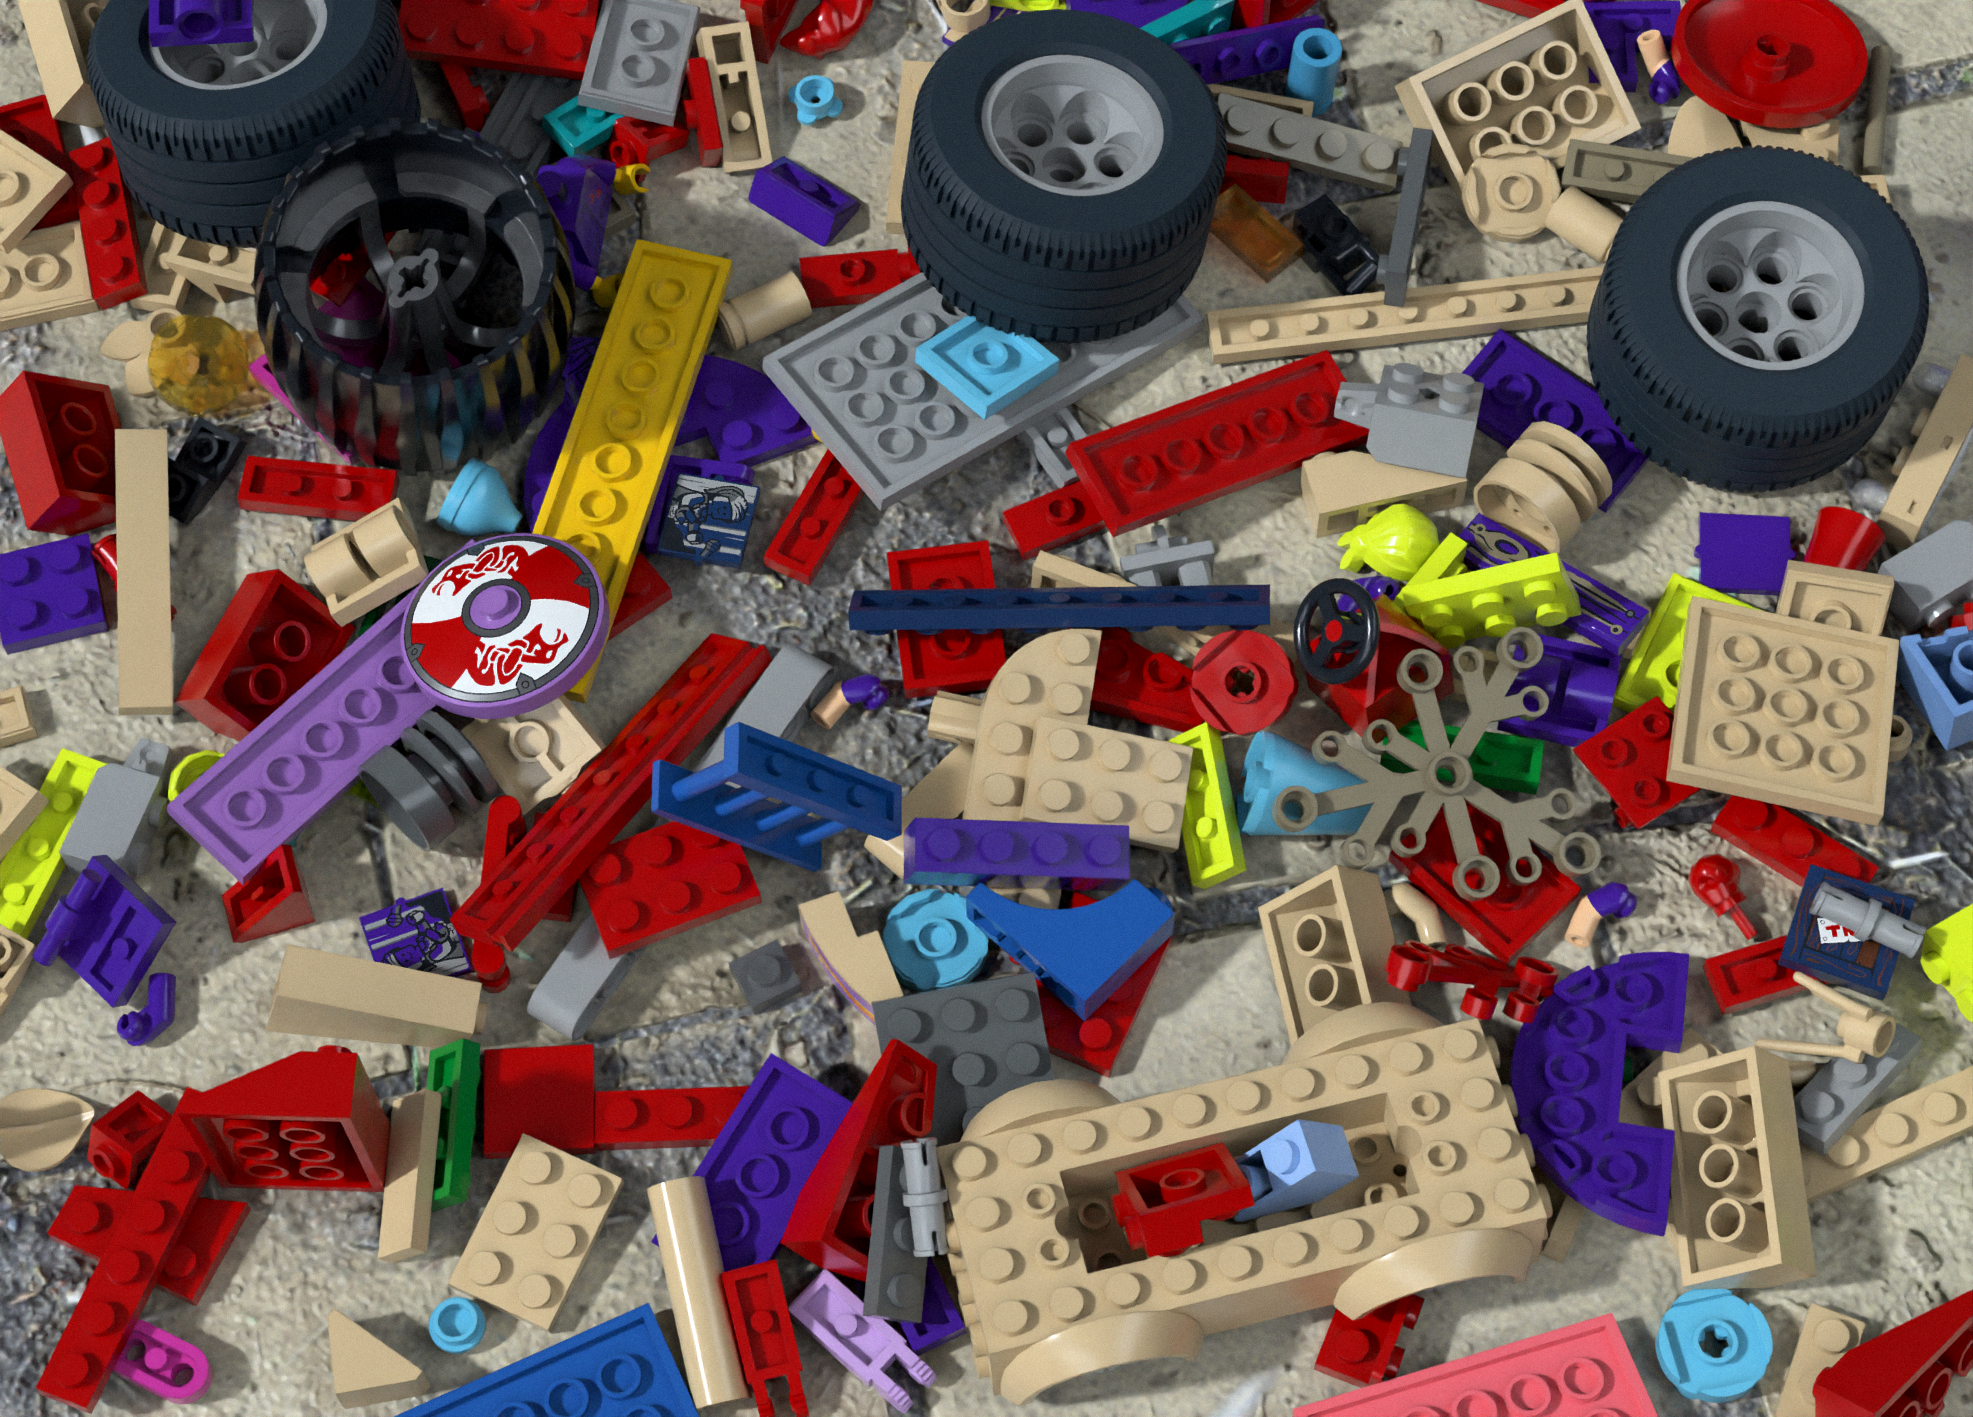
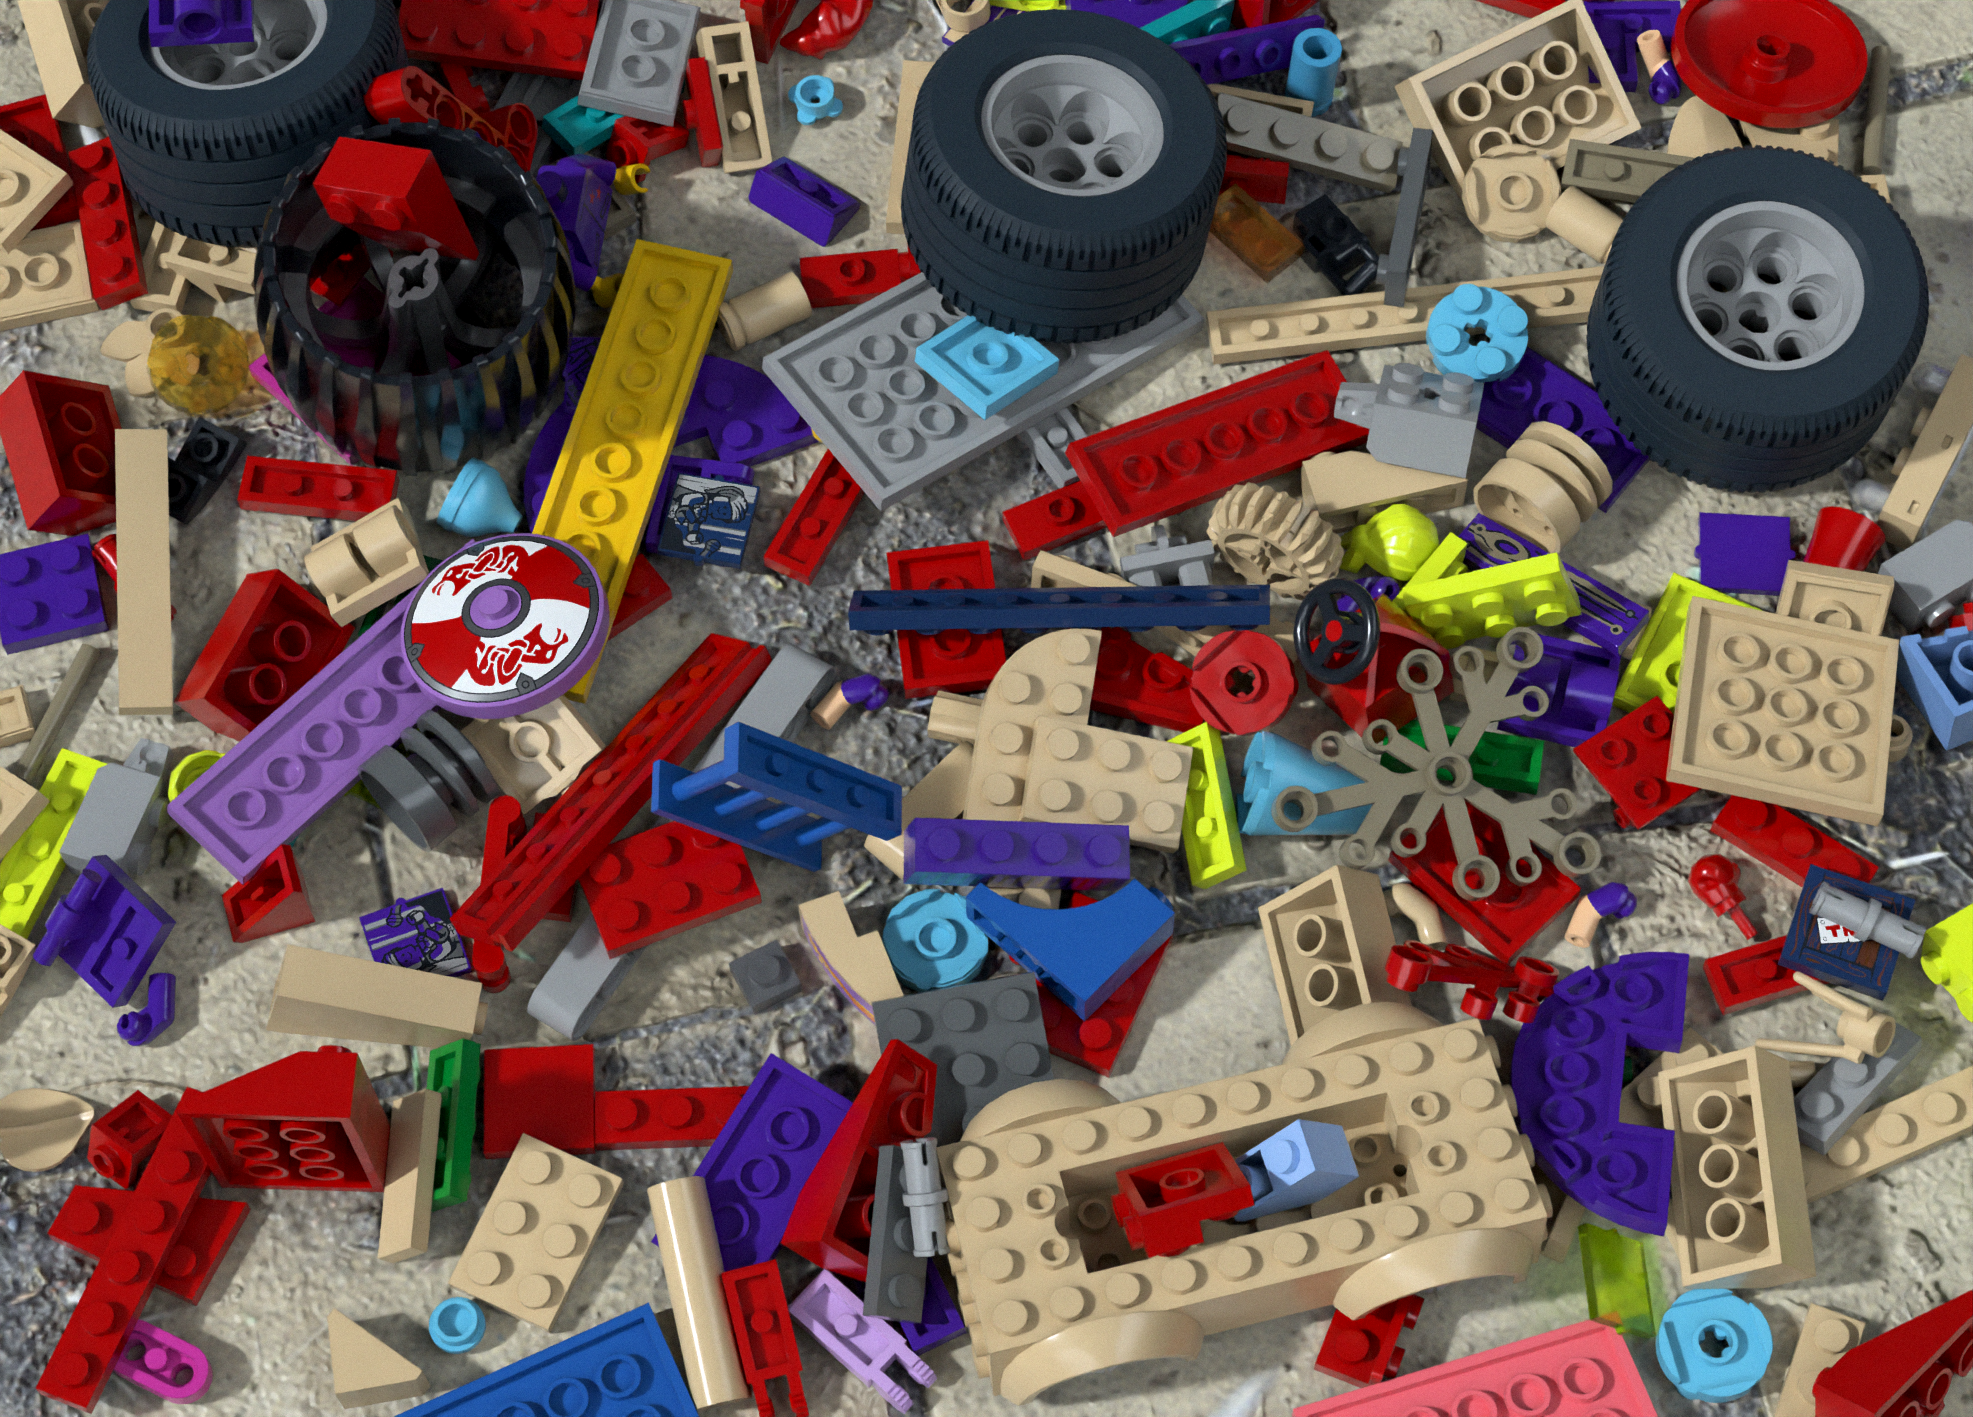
none -> dark tan bar [13,644,101,785]
none -> red slope [313,136,479,261]
none -> red beam [363,66,538,172]
none -> tan gear [1206,482,1345,600]
none -> medium azure plate [1426,284,1528,383]
none -> clear neon green piece [1578,1223,1656,1339]

